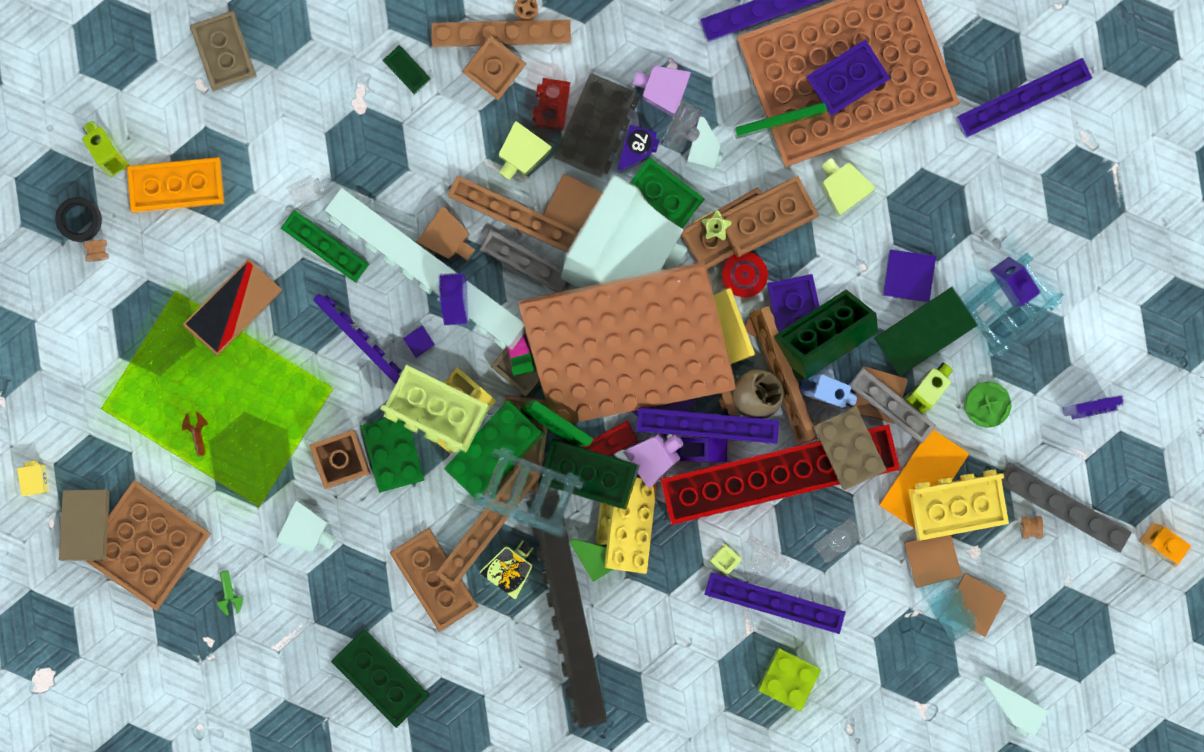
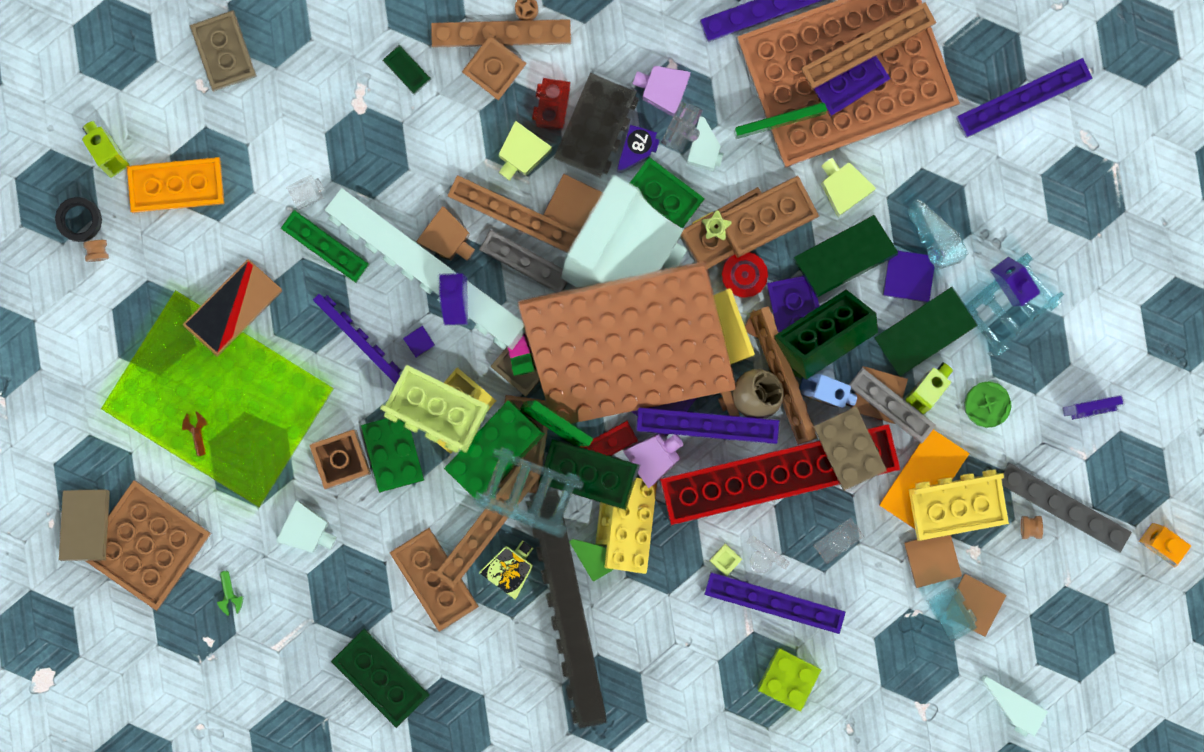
light yellow brick [17,461,49,496] -> none
dark purple slope [676,438,728,463] -> none
none -> dark green tile [794,215,898,298]
none -> medium nougat plate [801,2,936,90]
none -> clear light blue slope [907,199,969,270]

